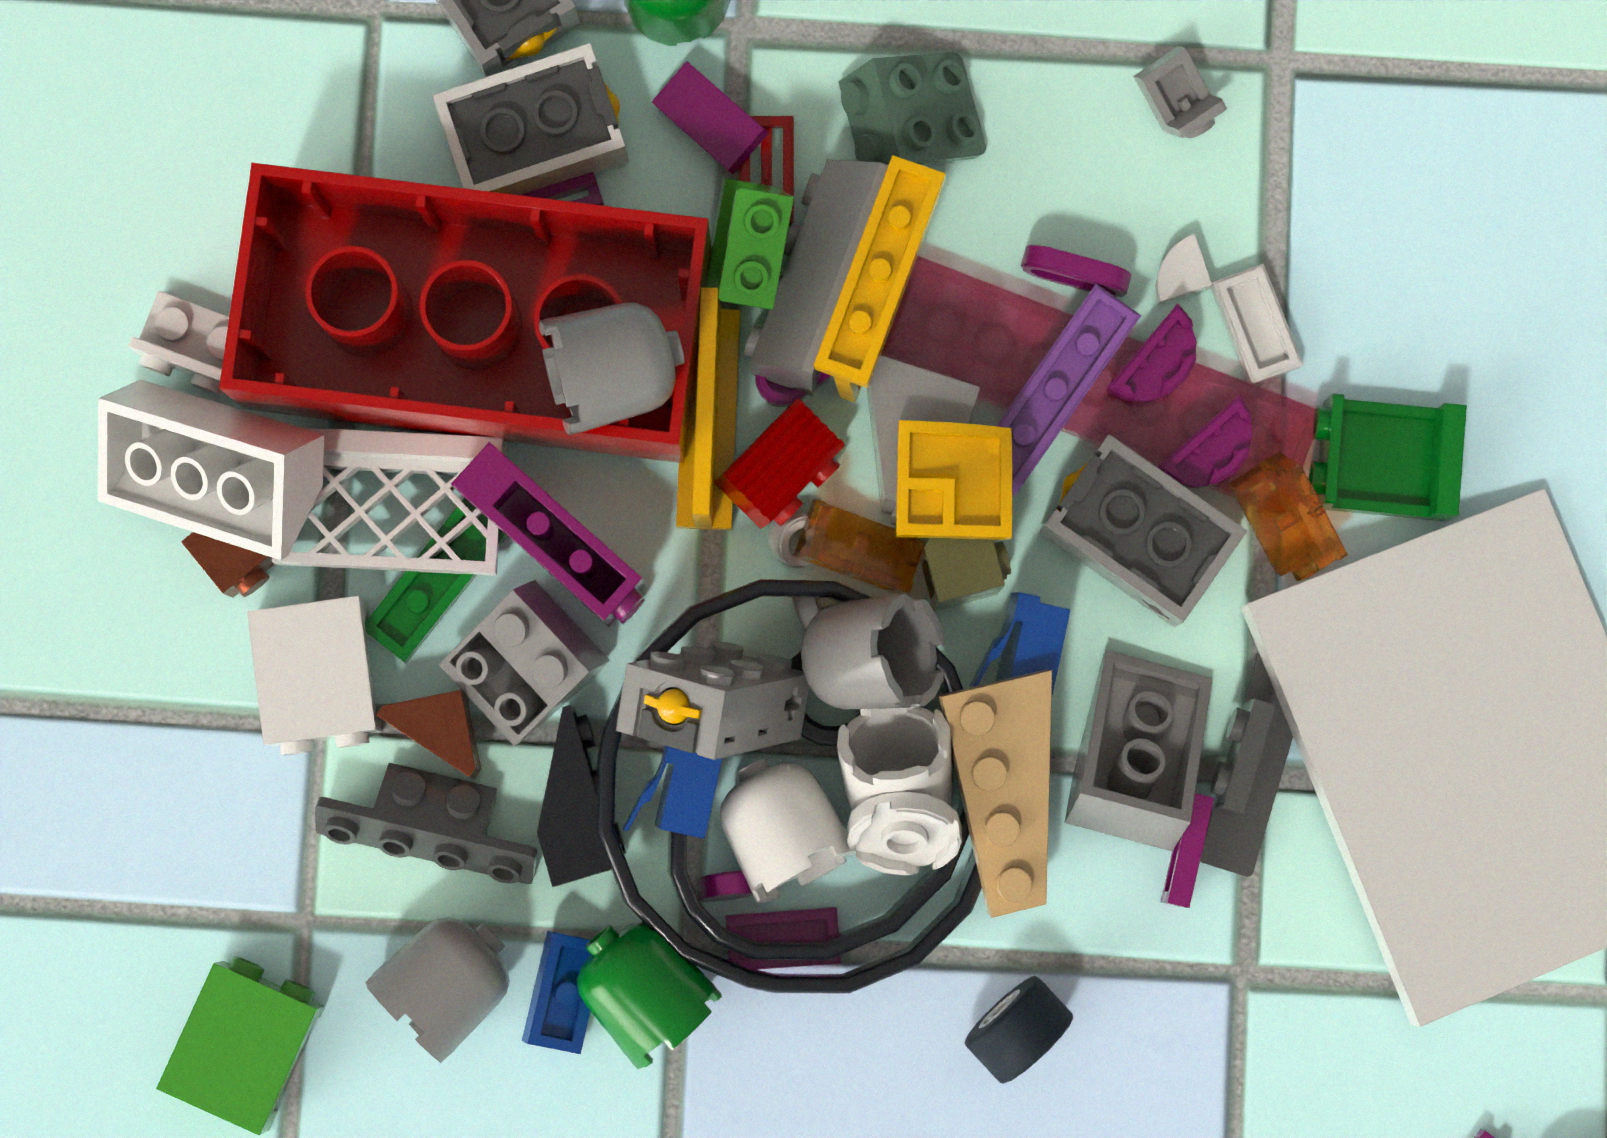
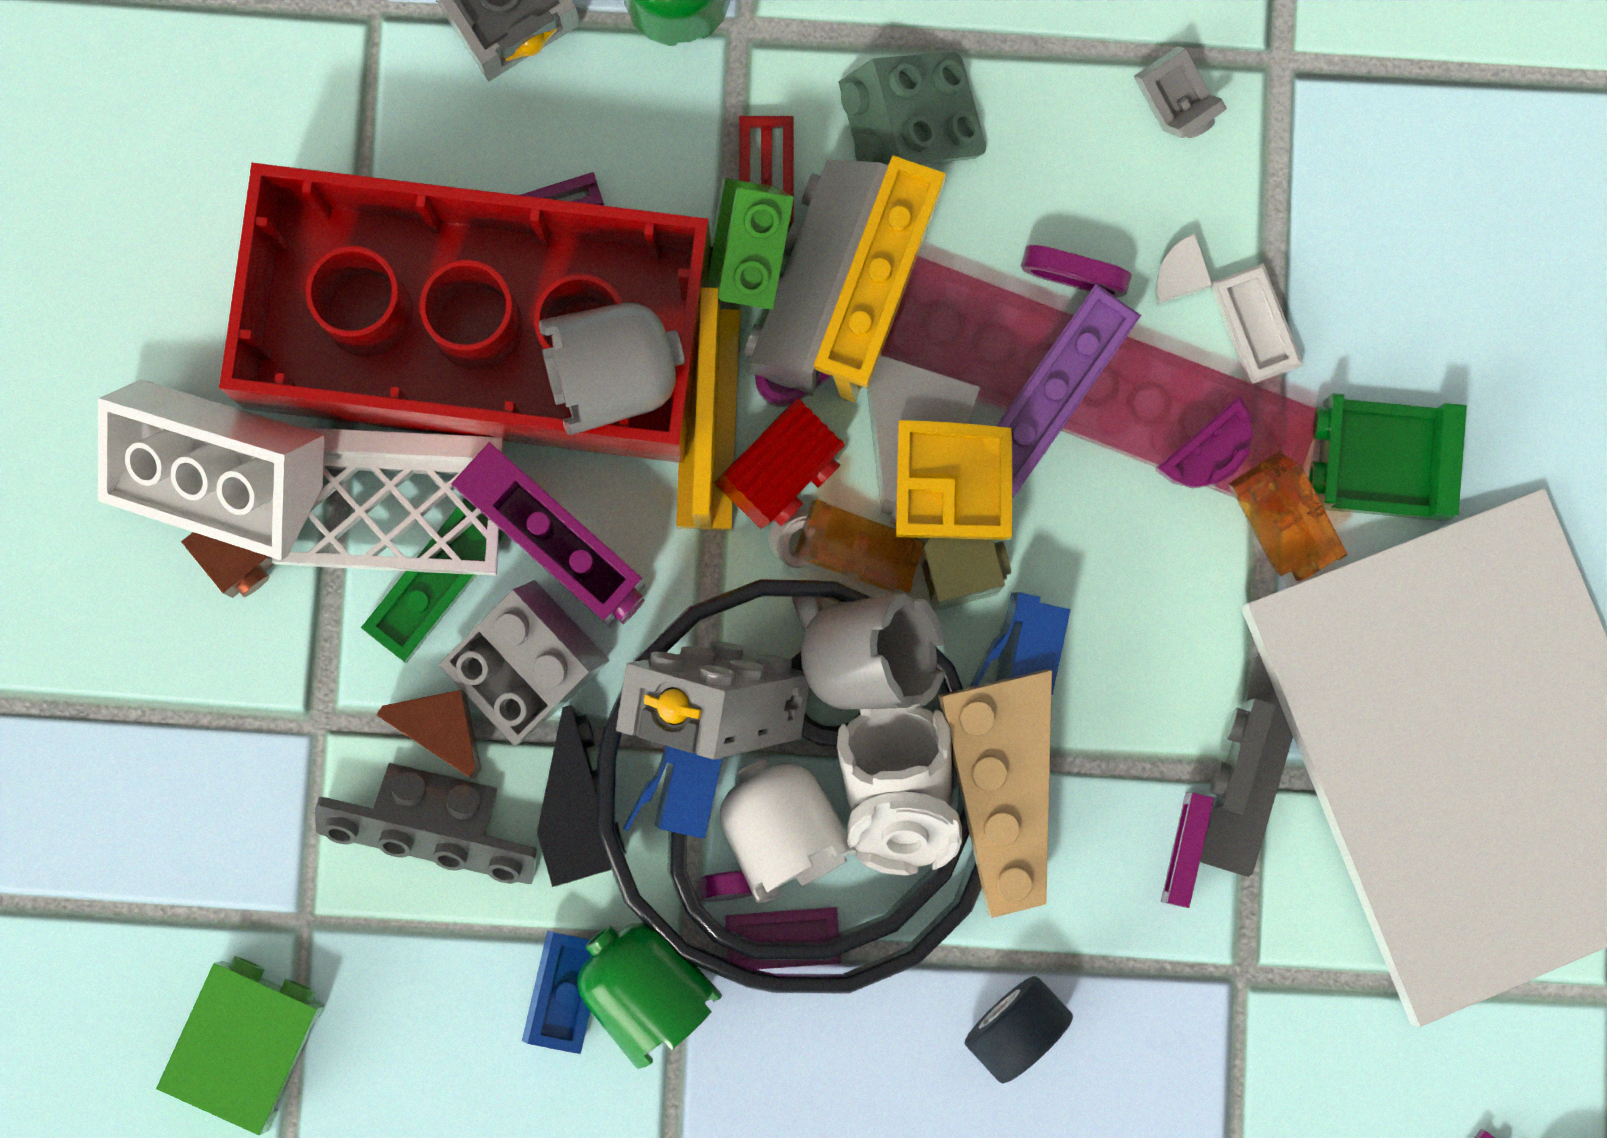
white bracket [128,290,229,396] -> none
white panel [247,596,382,756] -> none
light grey cylinder [365,917,510,1063] -> none
dark grey piece [432,43,629,195] -> none
magenta tile [651,61,769,174] -> none
dark grey piece [1039,434,1247,627] -> none
light grey slope [1064,650,1212,851] -> none
magenta tile [1106,303,1197,403] -> none

